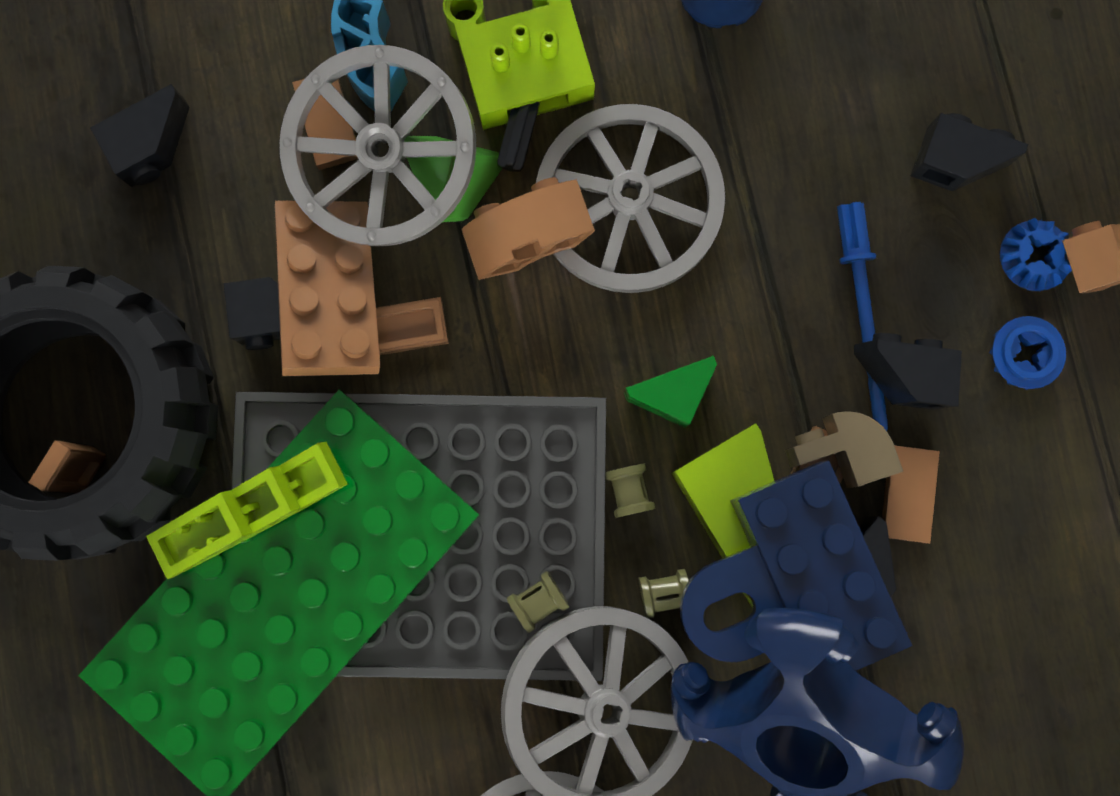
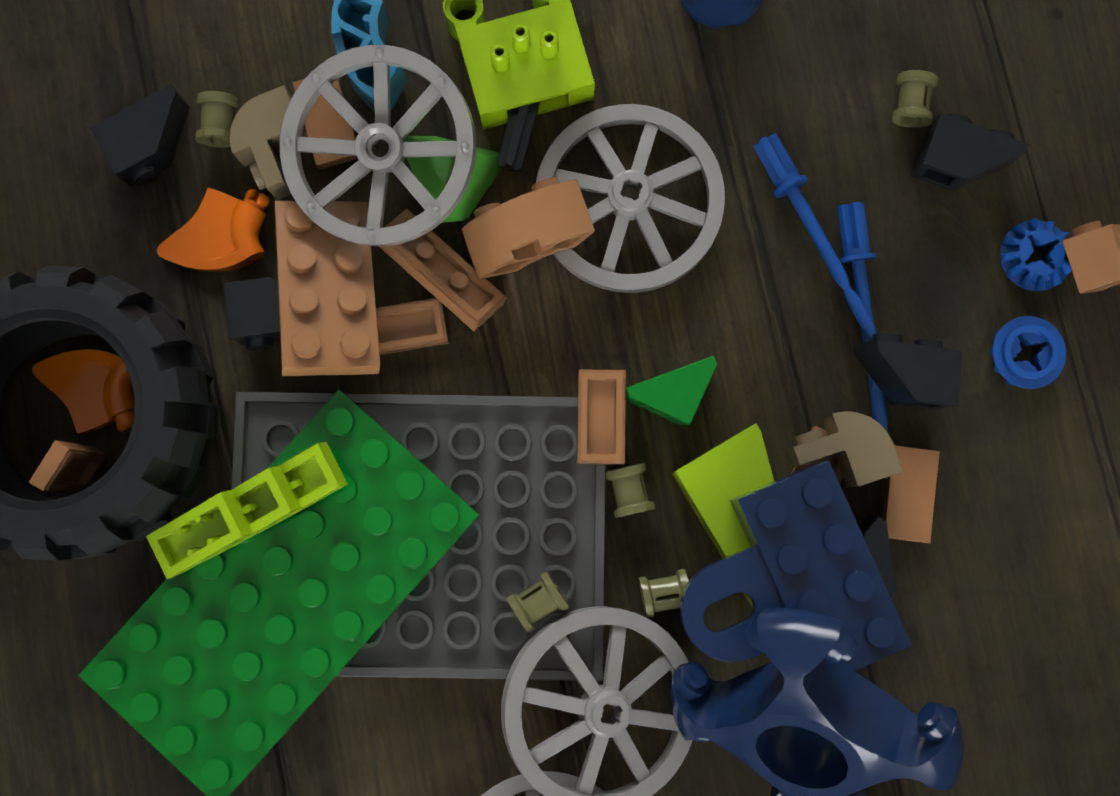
none -> orange arm [32,349,135,435]
none -> orange arm [157,188,270,272]
none -> olive bush [195,91,239,148]
none -> dark tan brick [229,85,308,200]
none -> medium nougat tile [379,209,507,332]
none -> medium nougat tile [577,369,626,465]
none -> blue piece [753,133,877,338]
none -> olive bush [892,70,938,128]

